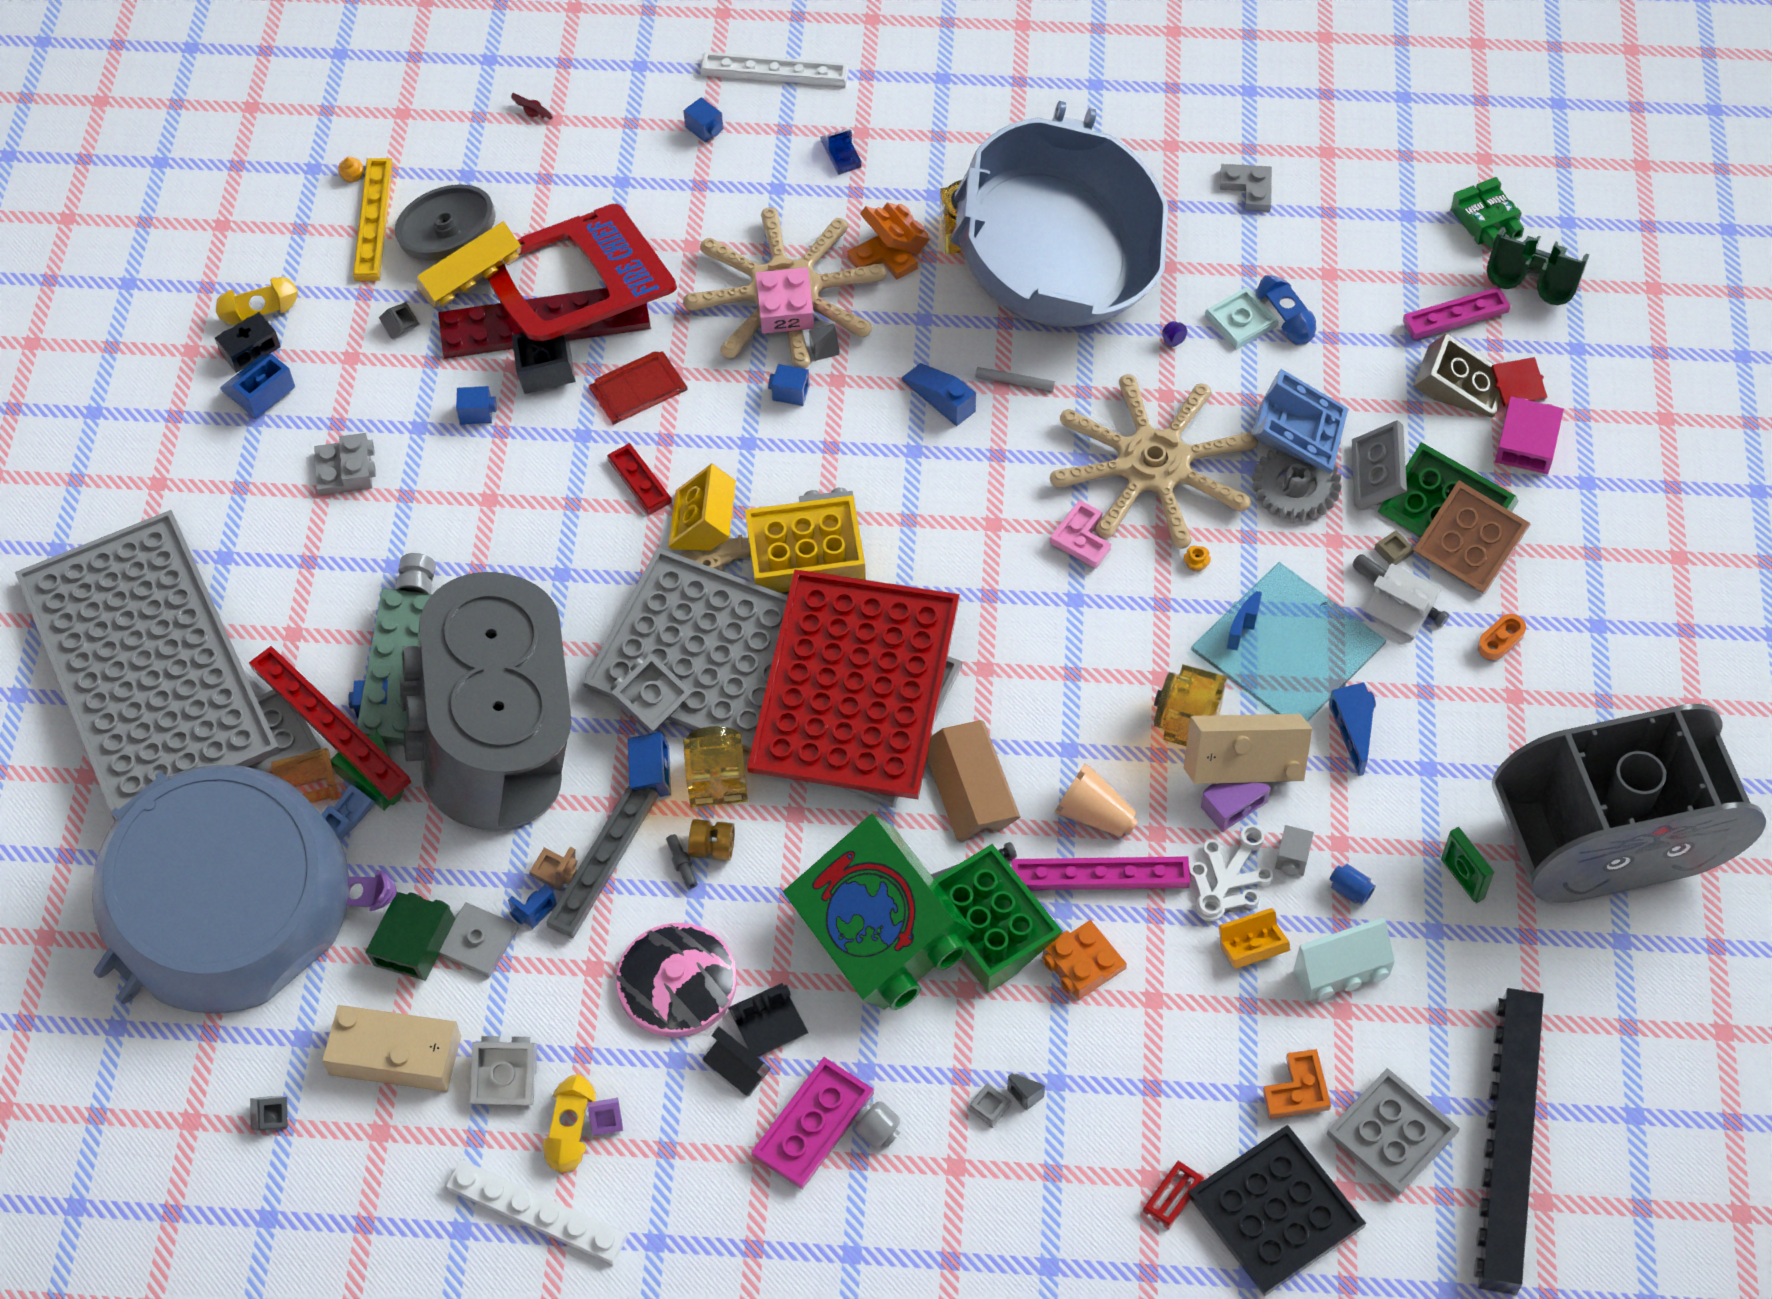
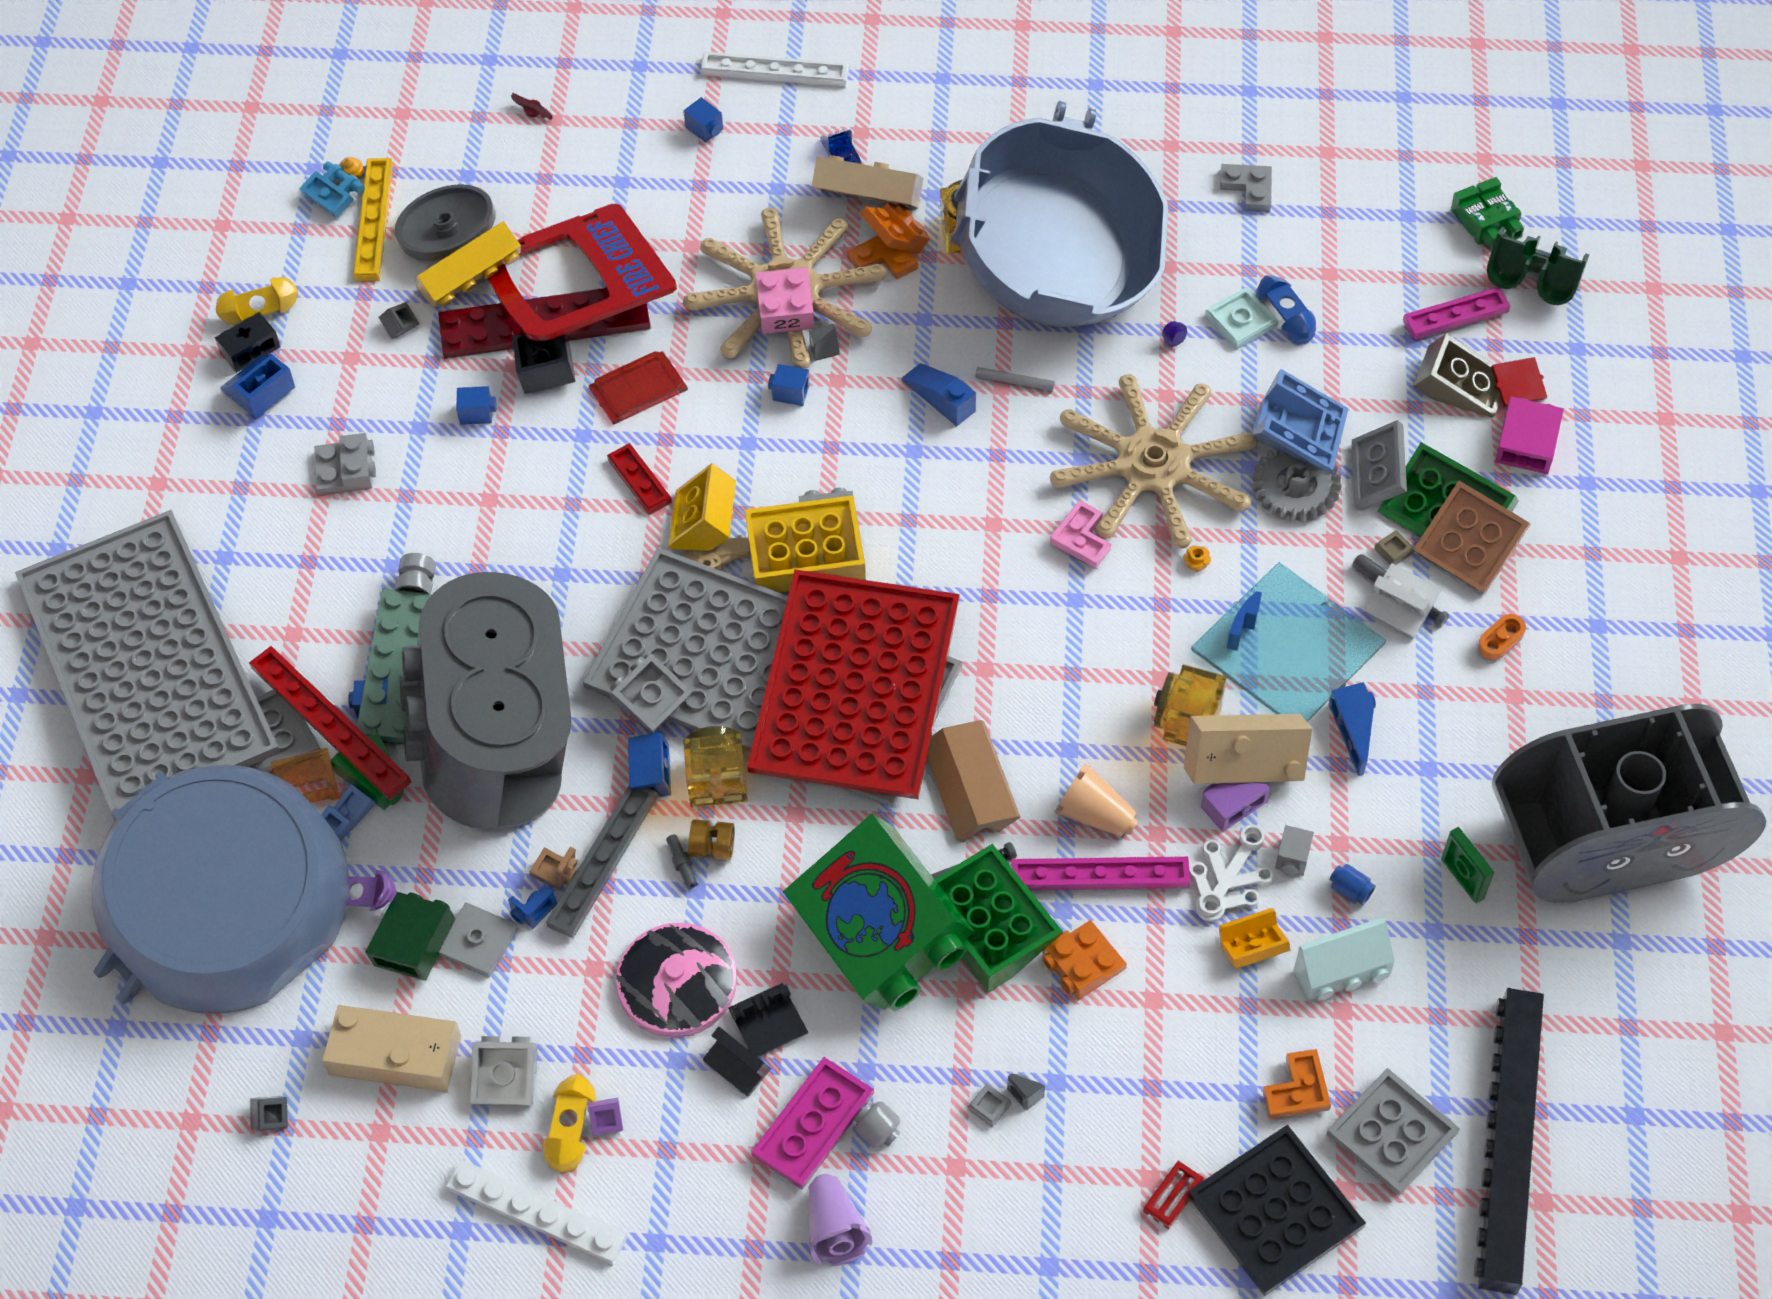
none -> dark azure plate [299,161,365,218]
none -> lavender cone [809,1174,873,1266]
none -> tan brick [811,155,924,208]

